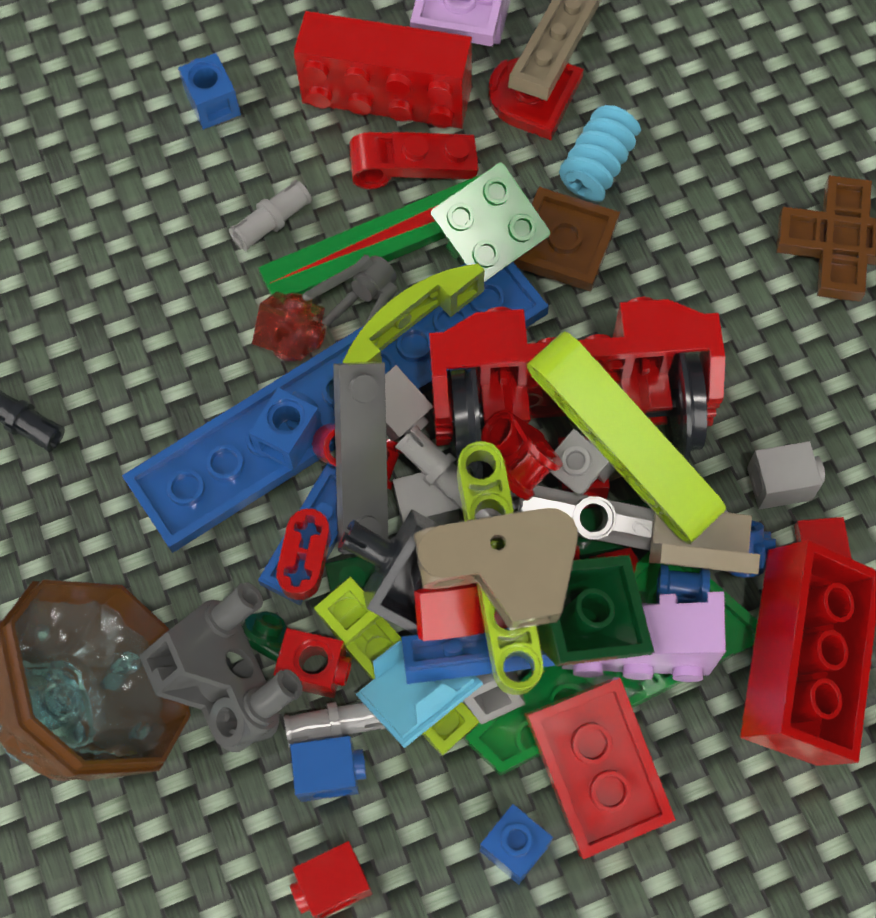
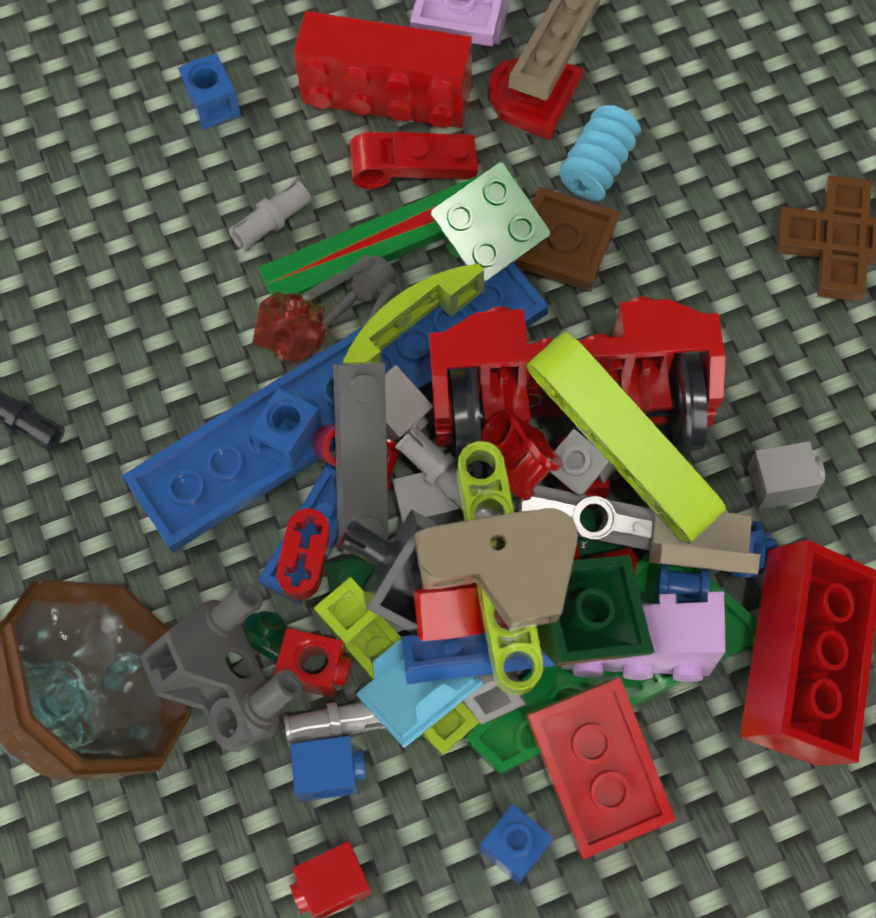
red tile [794,517,852,559] -> none

